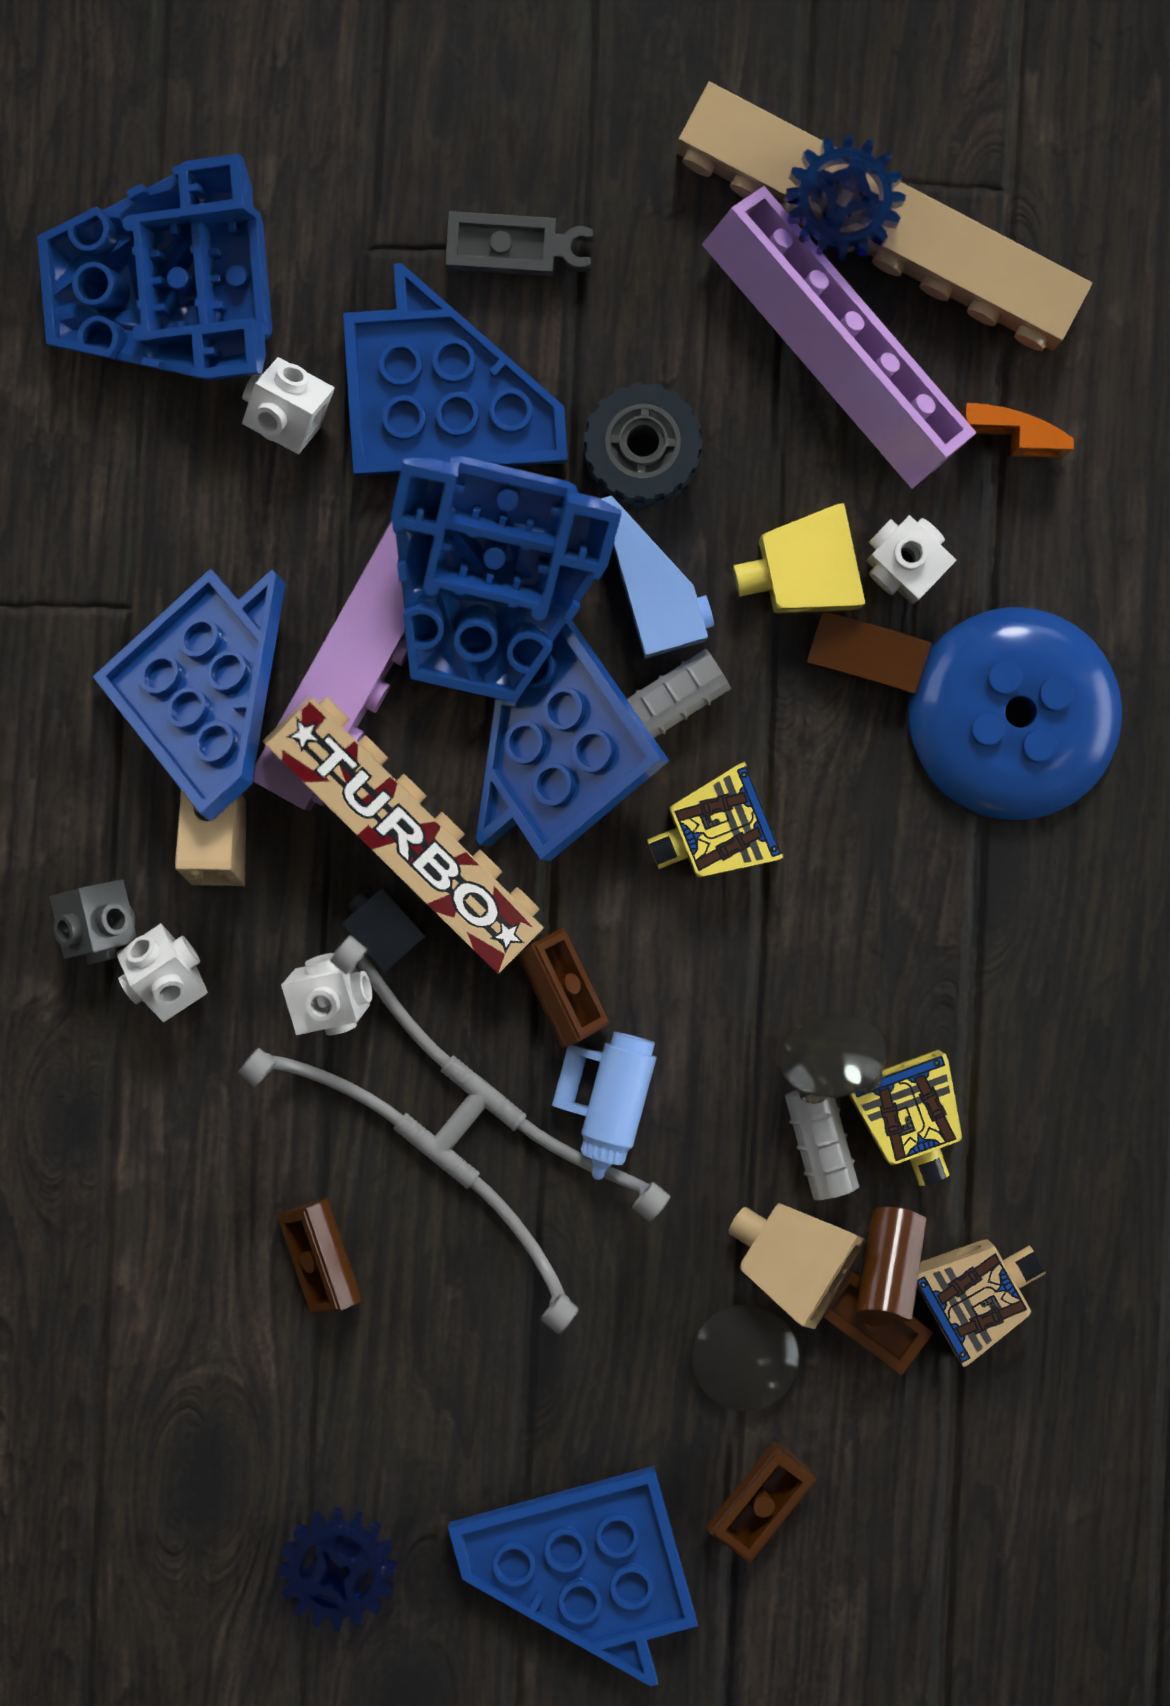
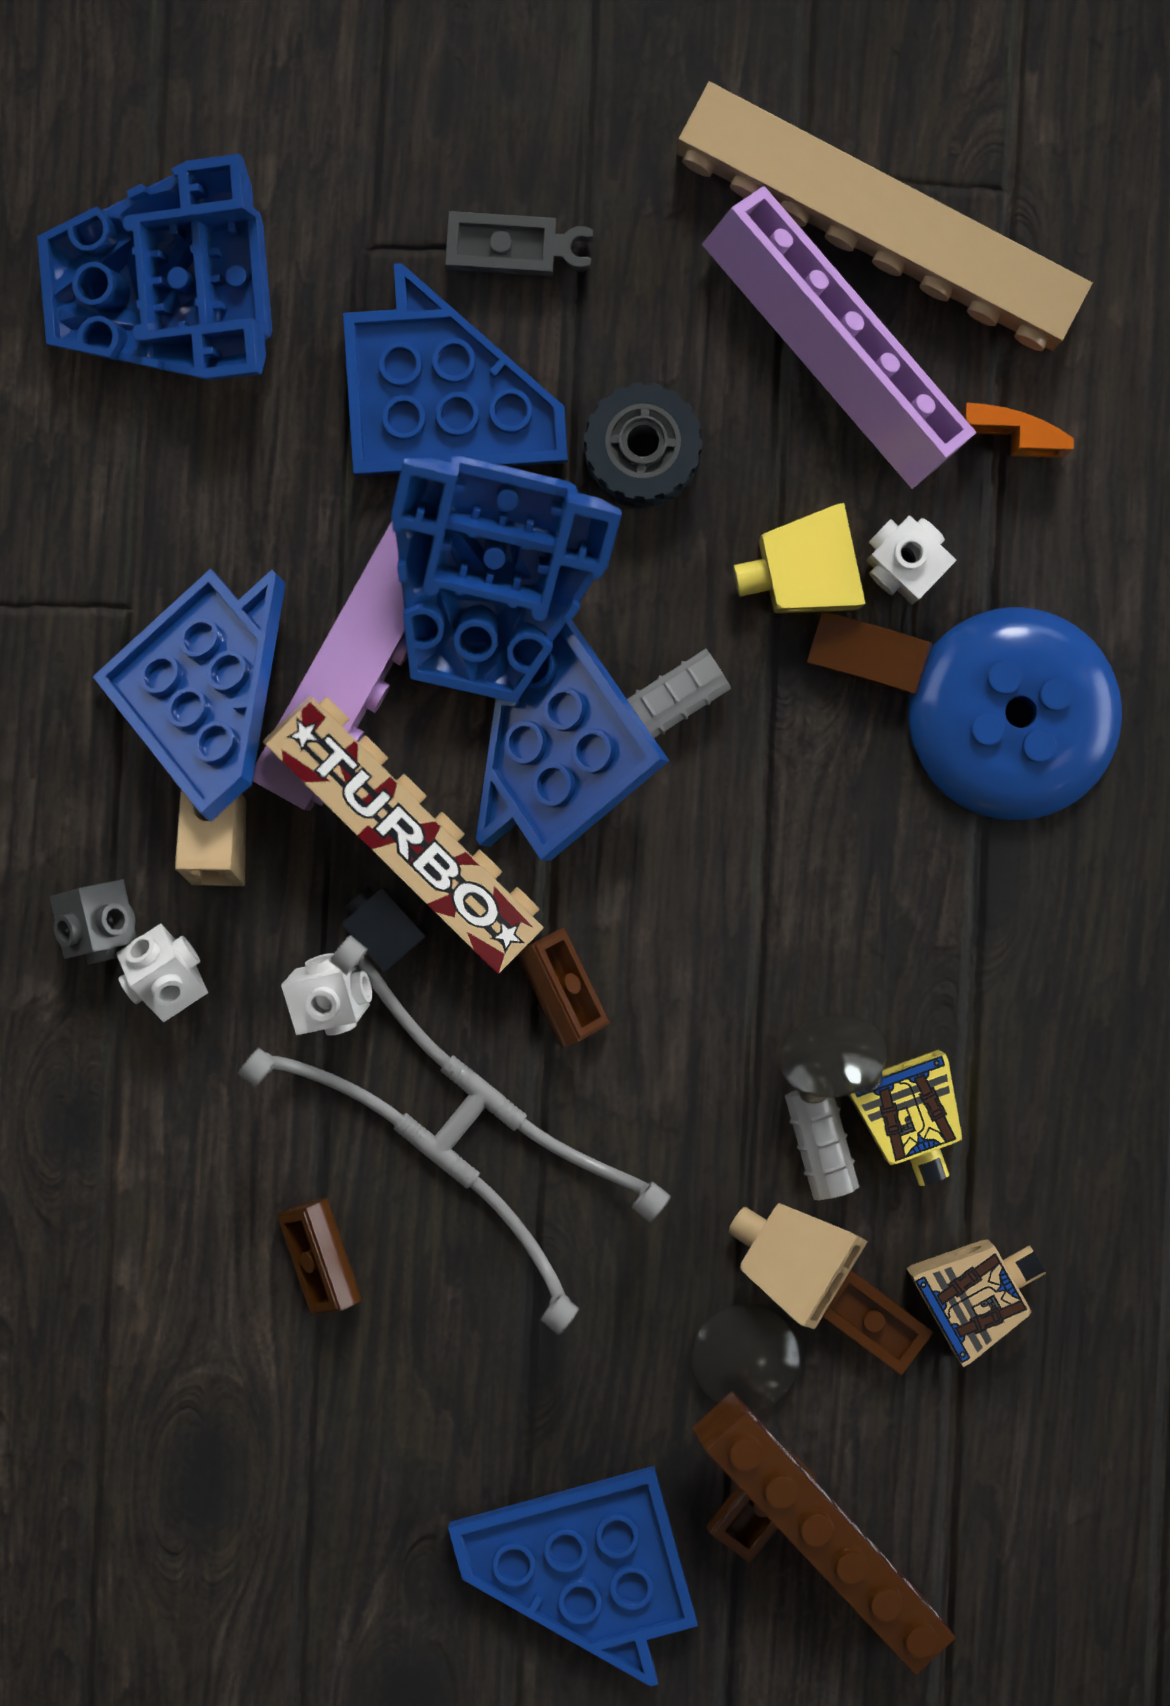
white brick [242,357,335,454] -> none
clear blue gear [278,1507,397,1631] -> none
light blue piece [552,1032,657,1180] -> none
light blue slope [602,496,714,659] -> none
torso [647,762,783,877] -> none
clear blue gear [784,135,906,260] -> none
reddish brown brick [855,1207,926,1327] -> none
none -> reddish brown brick [692,1391,956,1675]

